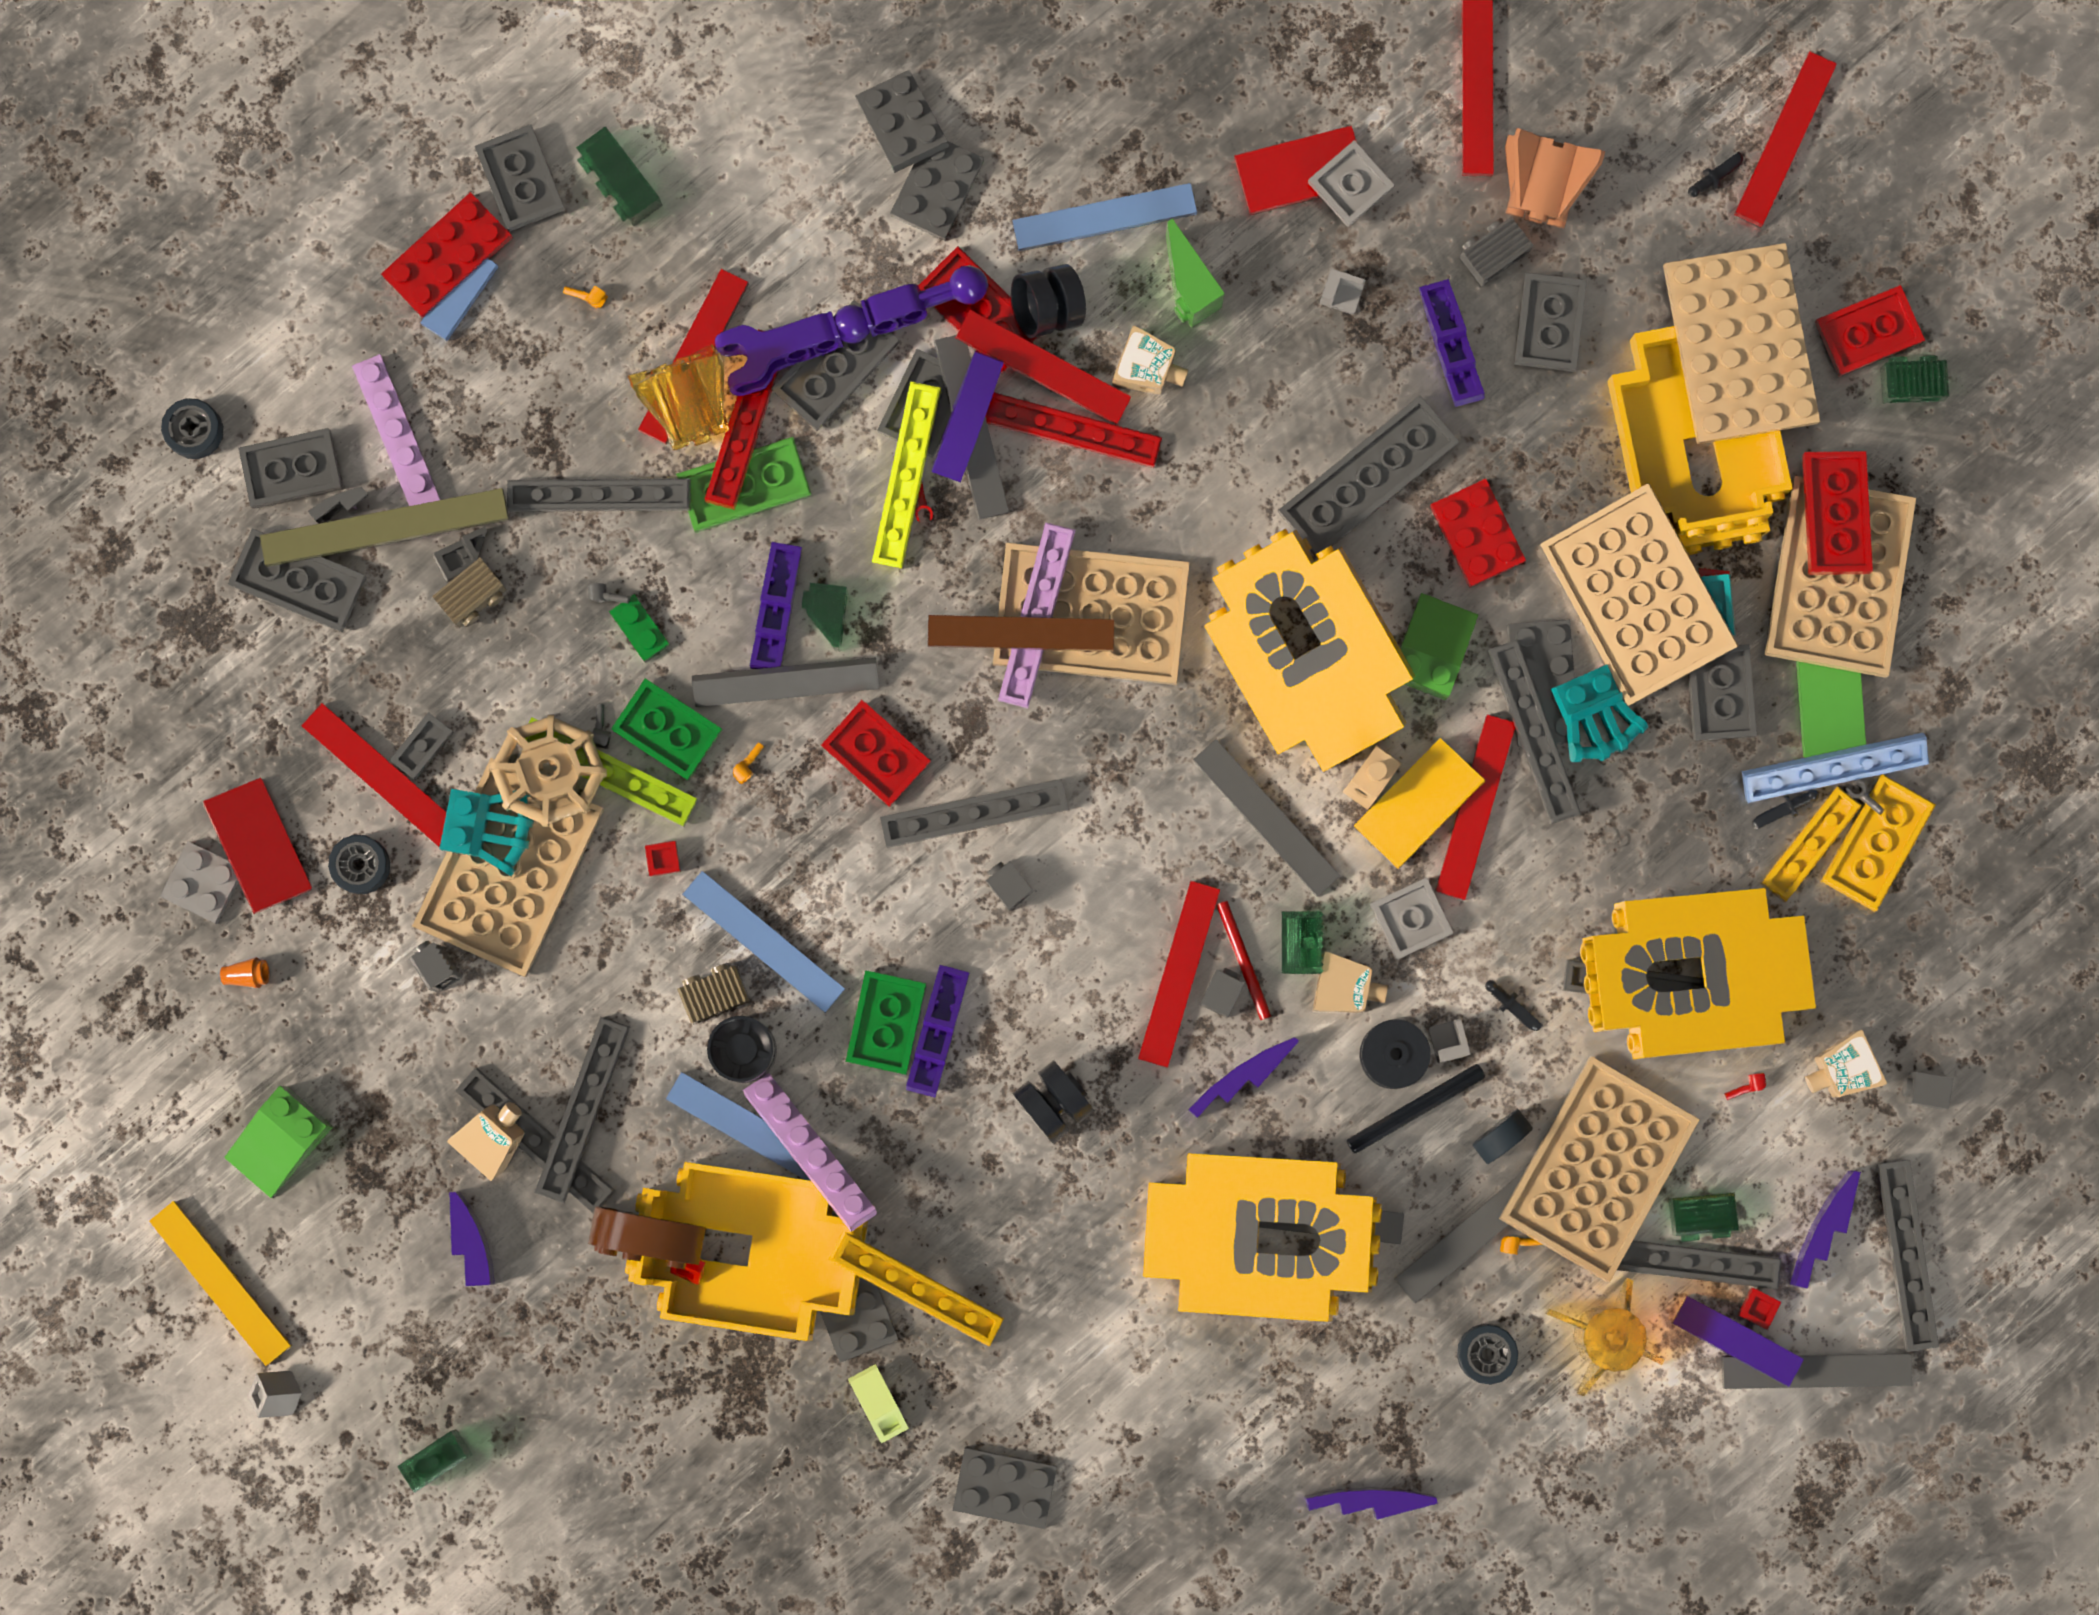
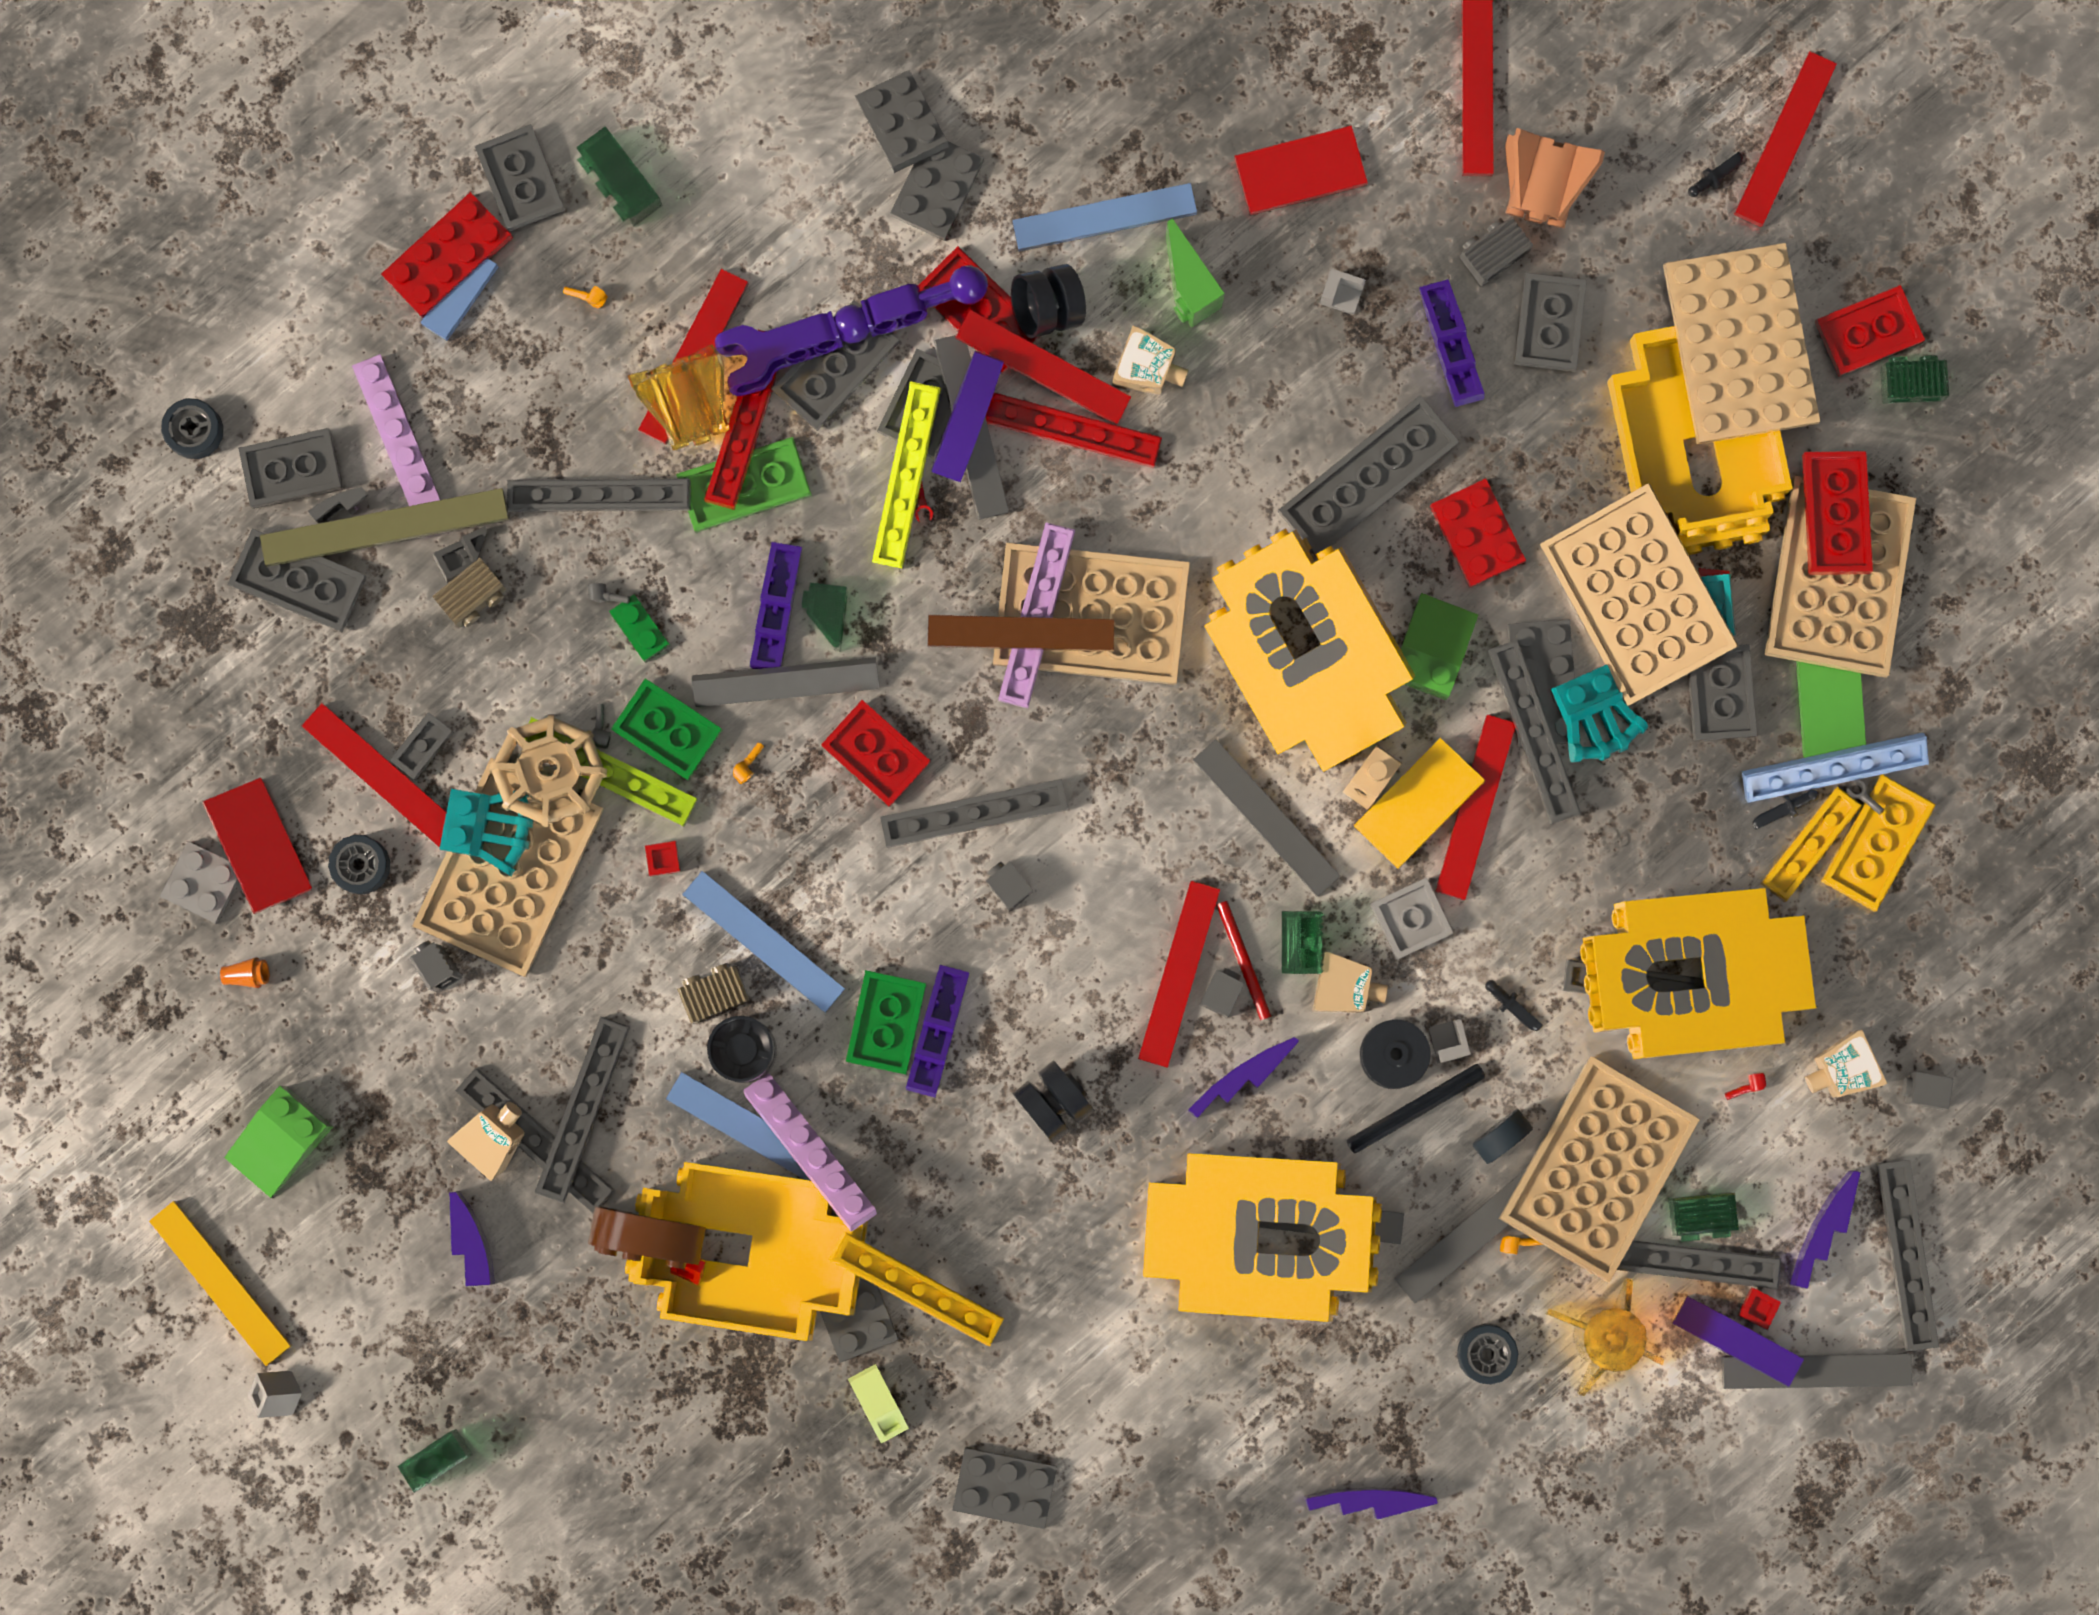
light grey plate [1308,140,1395,227] -> none

